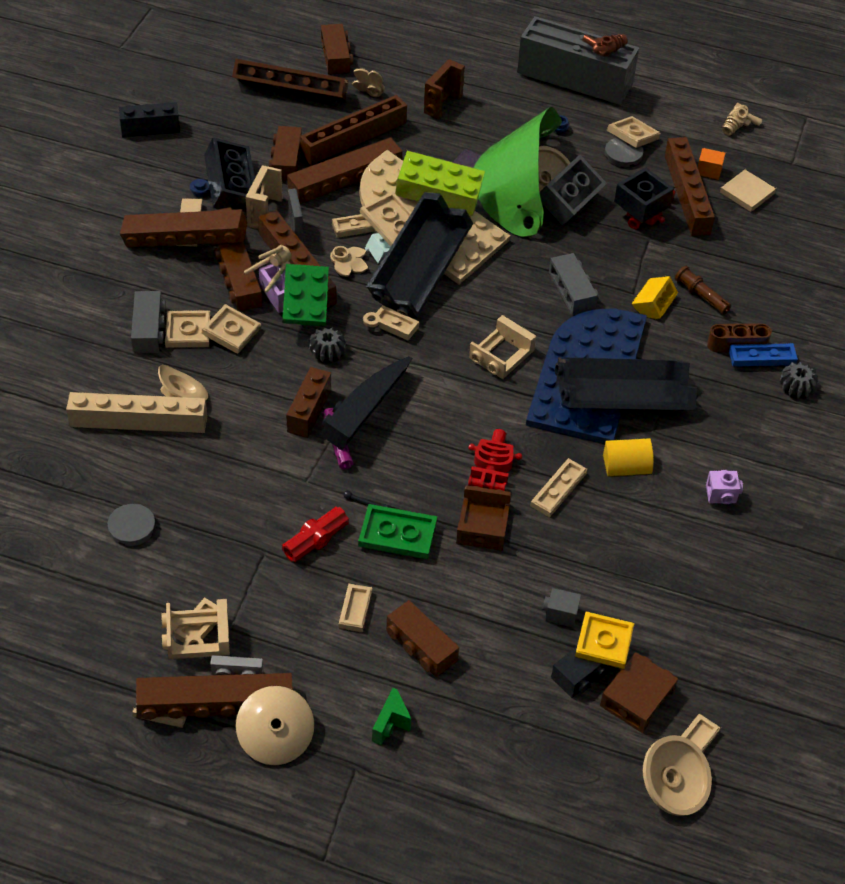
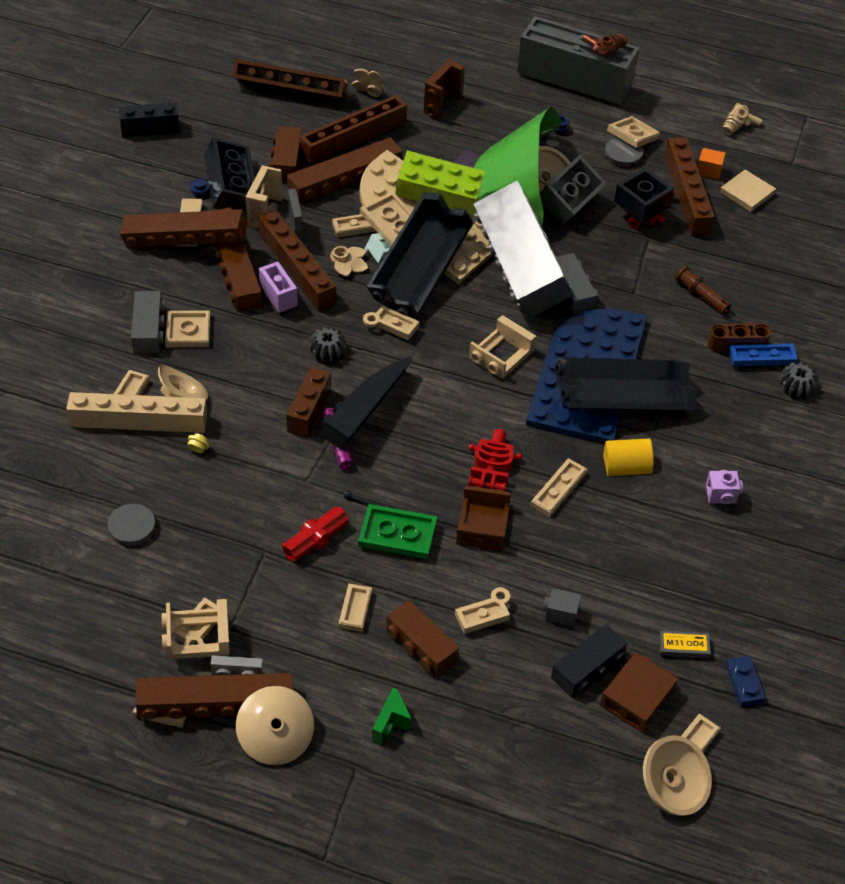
tan tile [201,304,261,354] -> none
tan plant [244,245,292,293] -> none
green plate [282,264,329,326] -> none
reddish brown brick [321,24,353,74] -> none
yellow tile [575,612,634,669] -> none
yellow brick [632,276,678,319] -> none
none -> tan tile [114,370,150,395]
none -> light yellow plate [187,434,210,454]
none -> tan hinge [455,587,510,634]
none -> brick [474,180,574,318]
none -> tile [659,631,711,659]
none -> dark blue plate [725,656,766,707]

